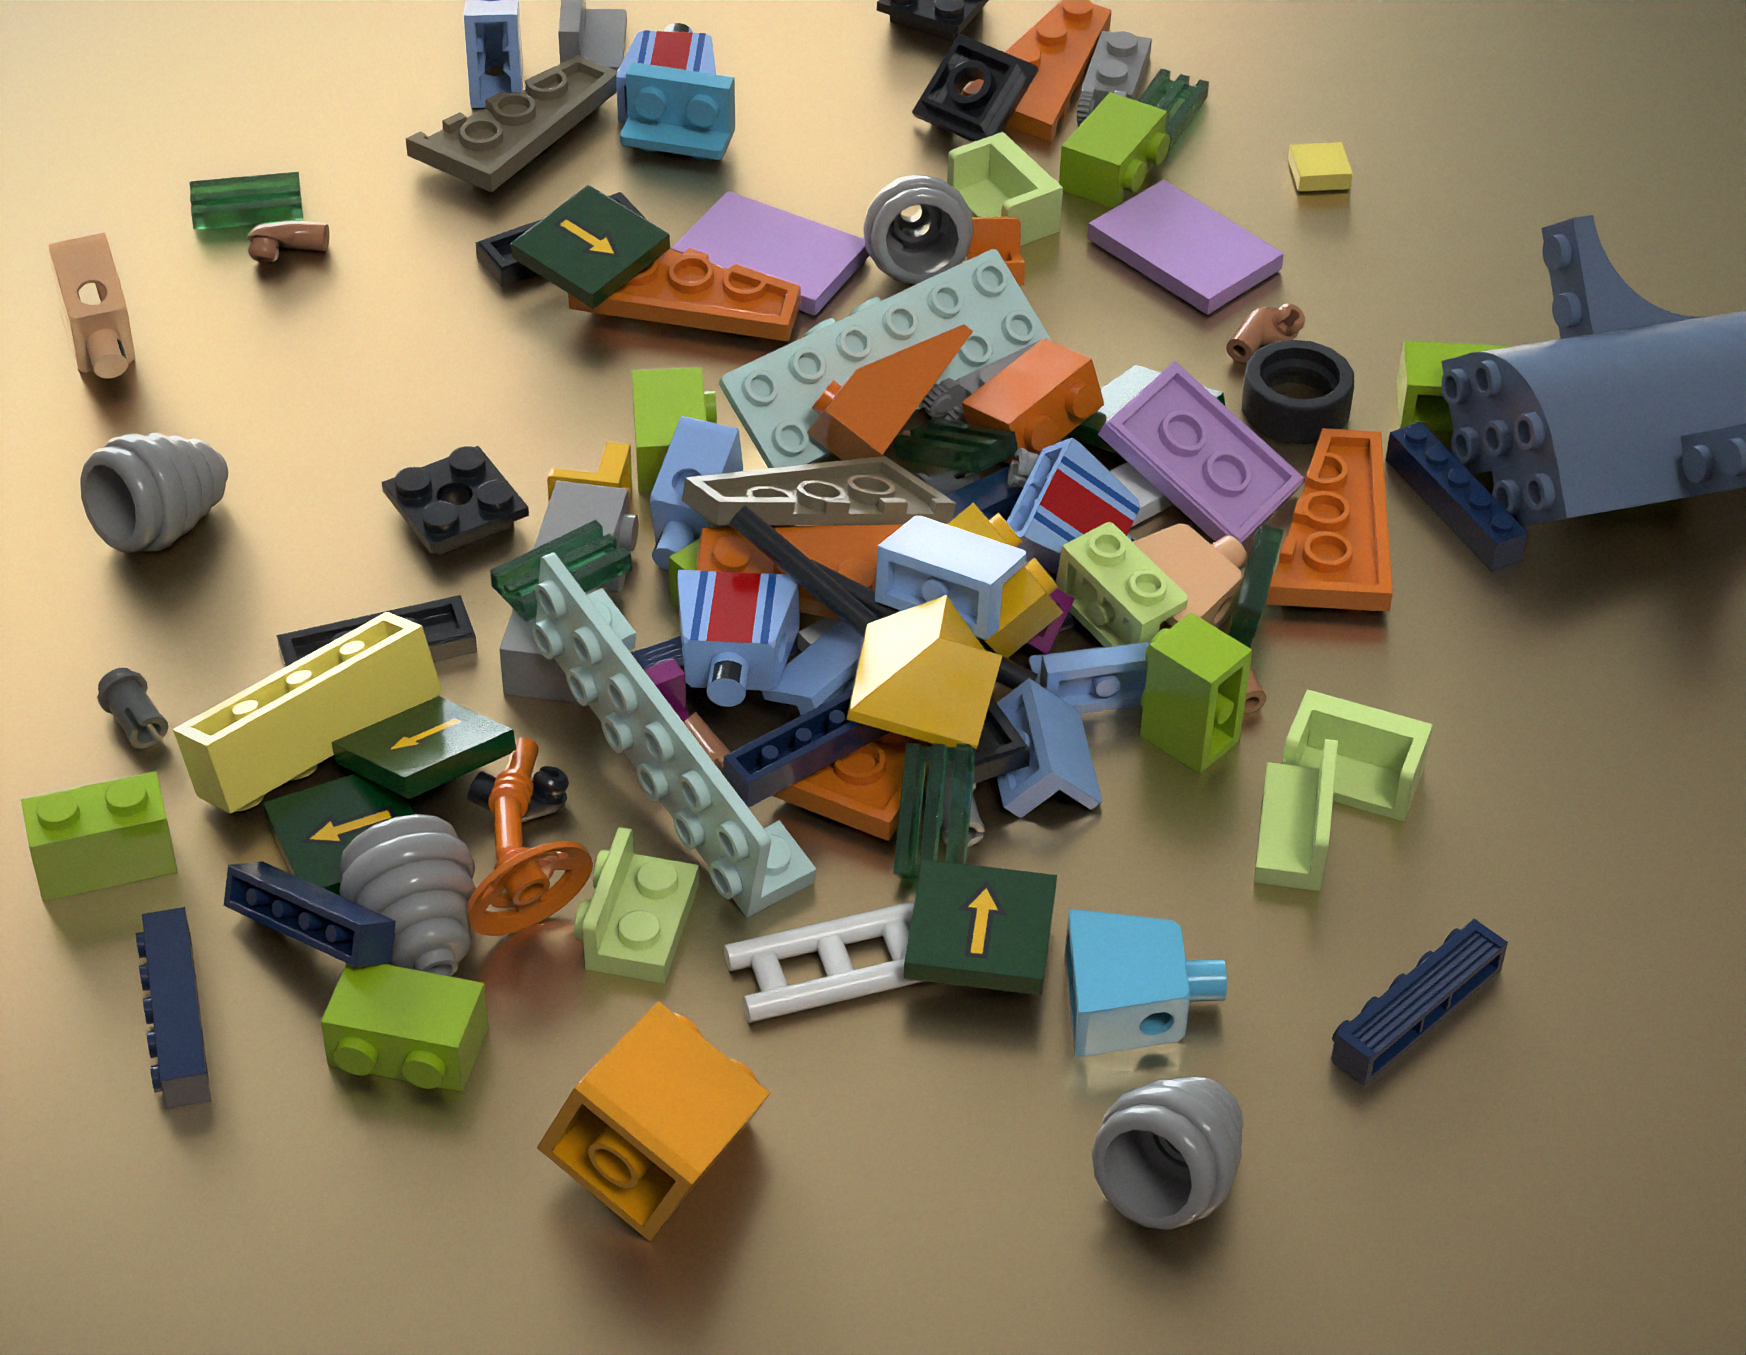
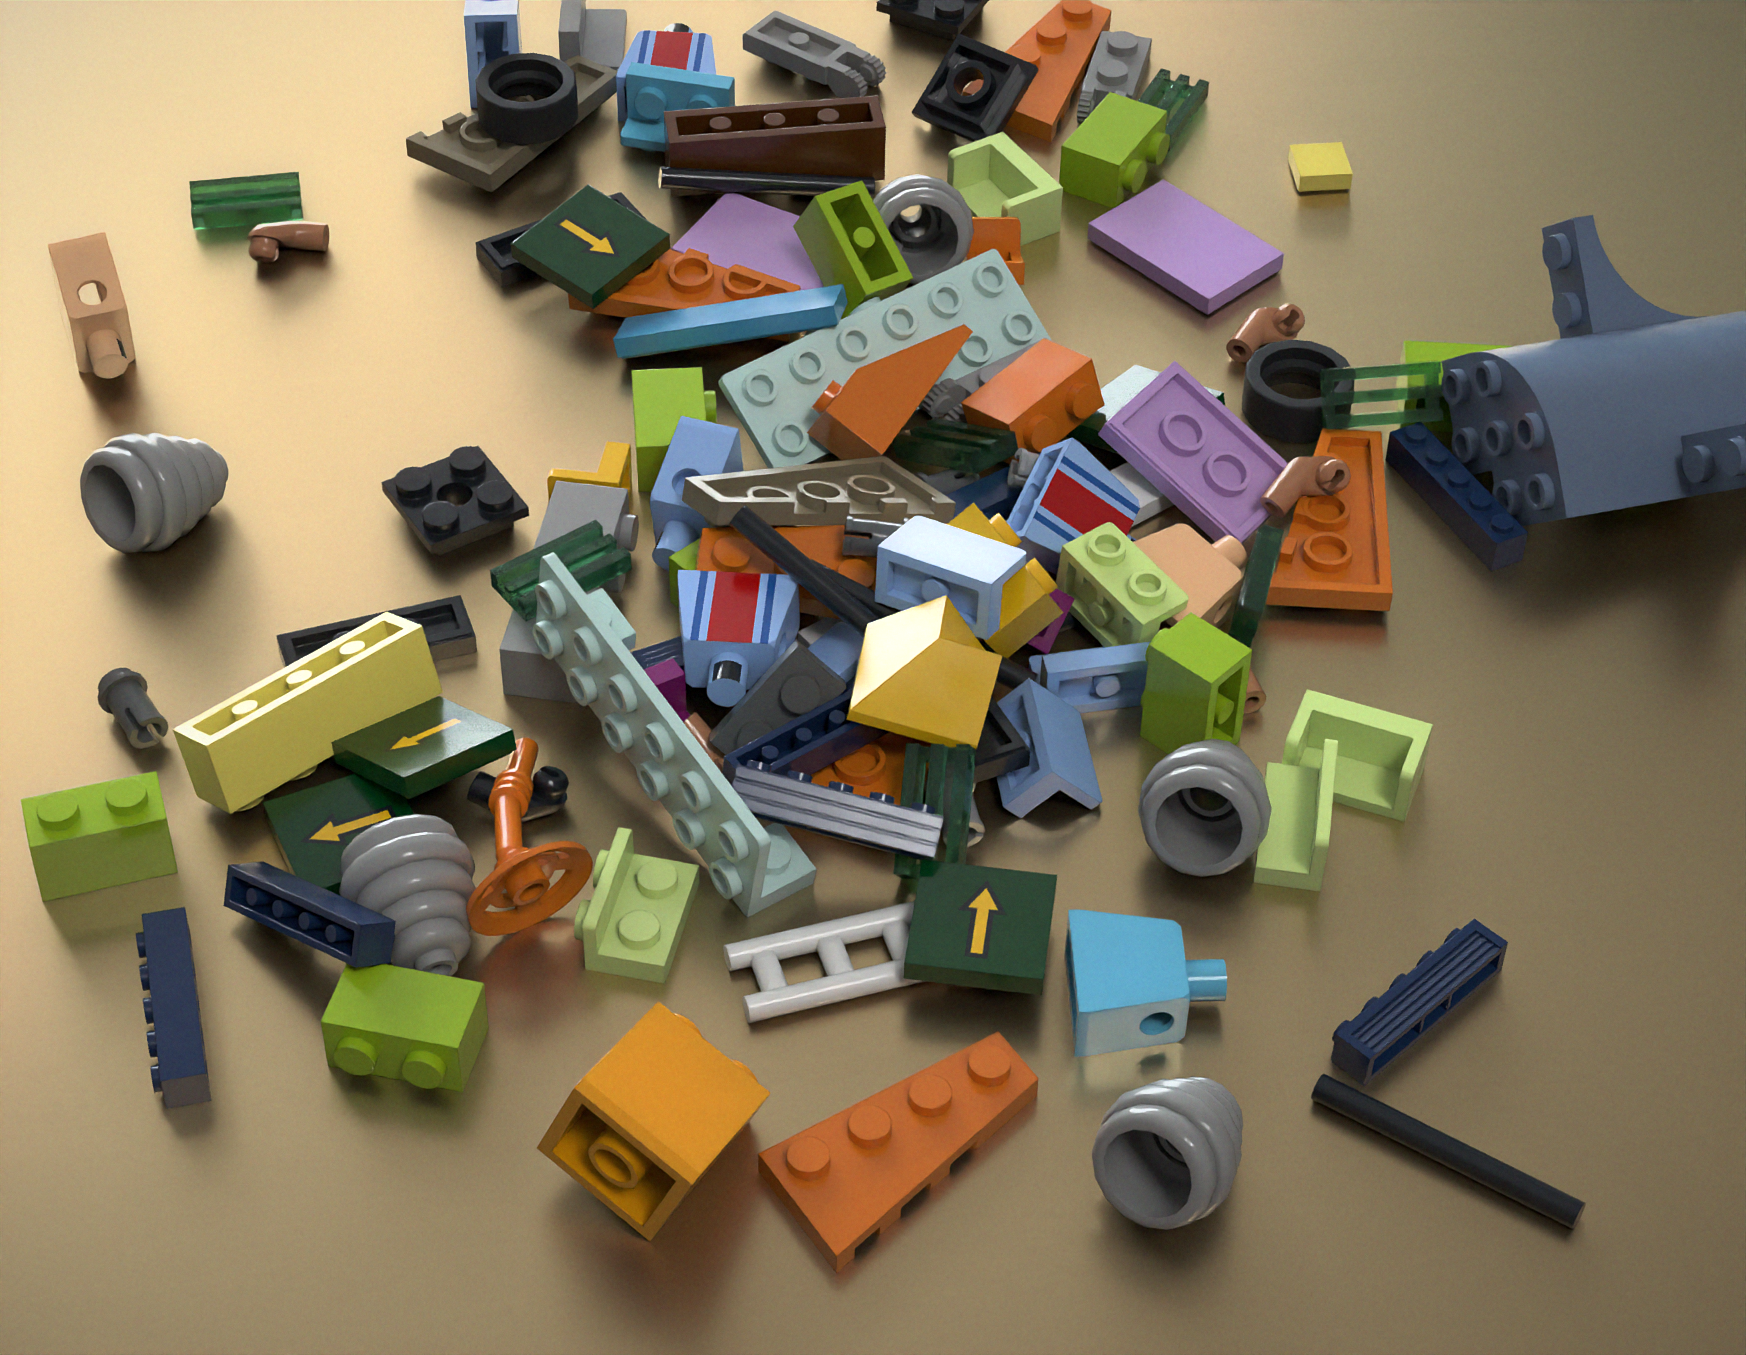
none -> black tyre [475,53,578,145]
none -> dark azure tile [613,284,848,359]
none -> black bar [658,167,875,199]
none -> reddish brown brick [664,96,886,197]
none -> dark grey plate [709,640,846,755]
none -> piece [732,760,944,861]
none -> light grey hinge [742,10,887,98]
none -> orange wing [758,1031,1039,1273]
none -> lime brick [793,180,913,319]
none -> dark grey pin [842,515,910,558]
none -> light grey piece [1138,739,1272,877]
none -> nougat arm [1260,456,1351,518]
none -> black bar [1311,1074,1586,1229]
none -> clear green tile [1320,360,1443,429]

